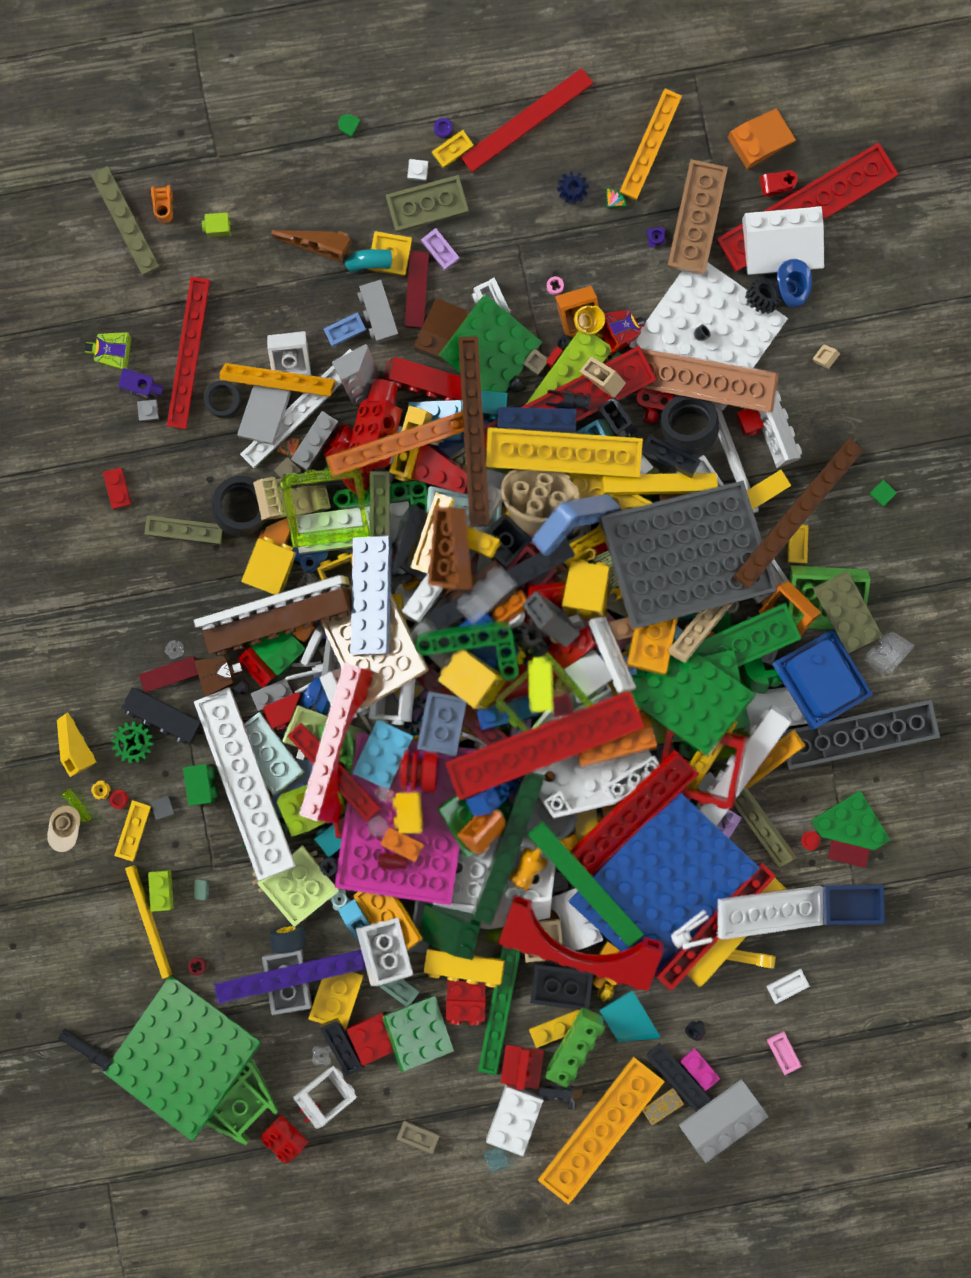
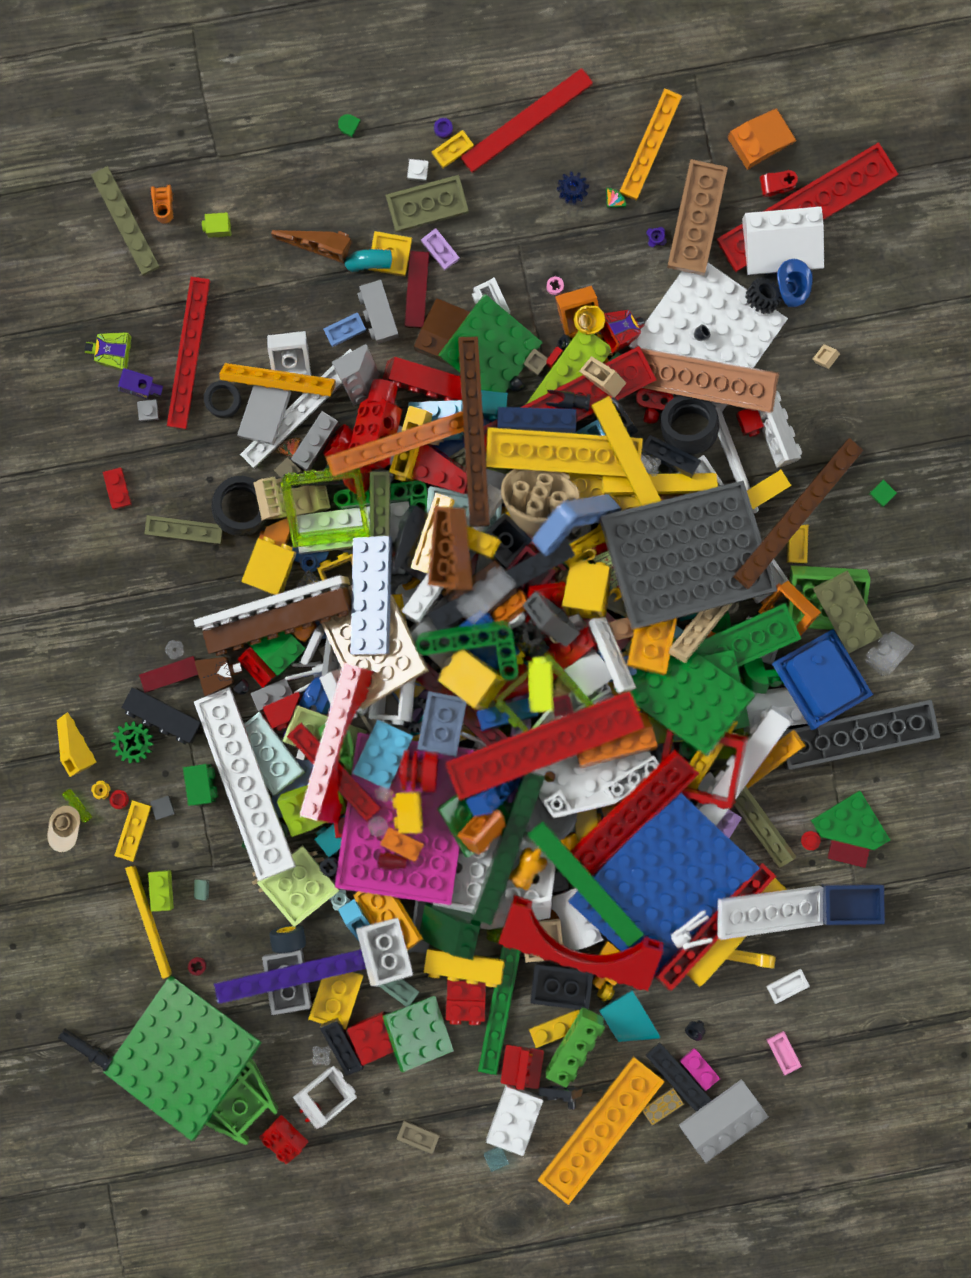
none -> yellow tile [591,396,661,506]
none -> clear plate [642,455,661,477]

